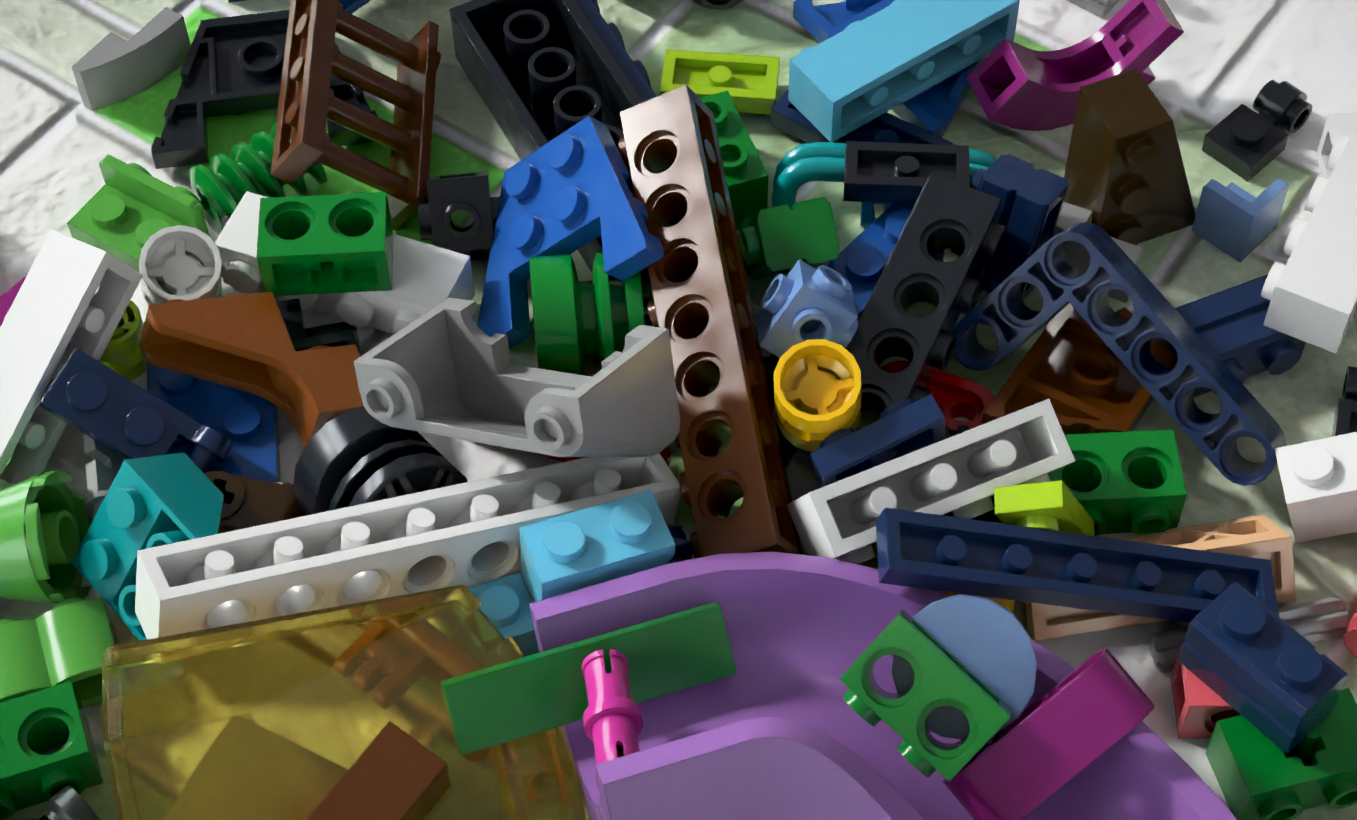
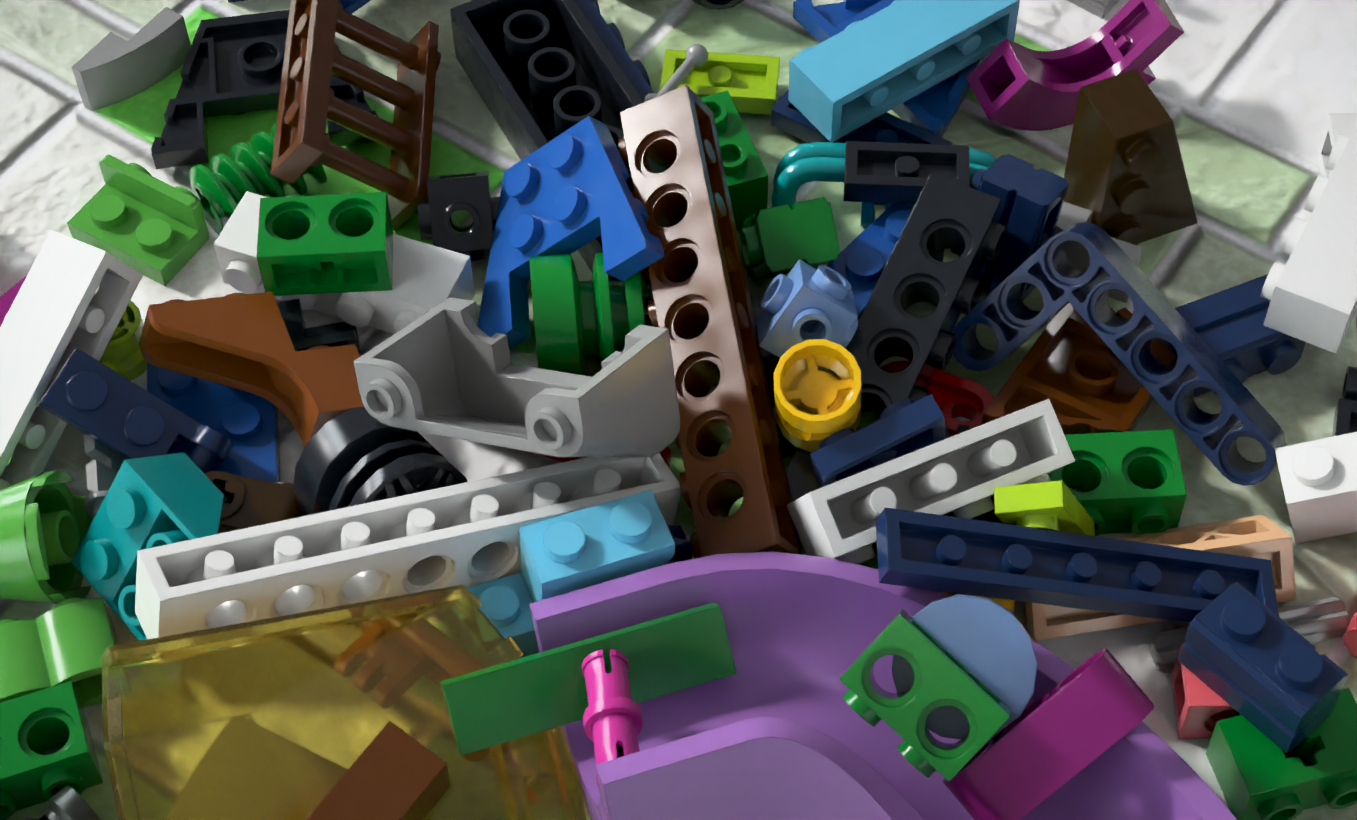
white wheel [139,225,222,310] -> none
medium blue panel [1192,178,1289,262] -> none
black plate [1202,80,1313,182] -> none
none -> light grey hinge [644,44,708,102]

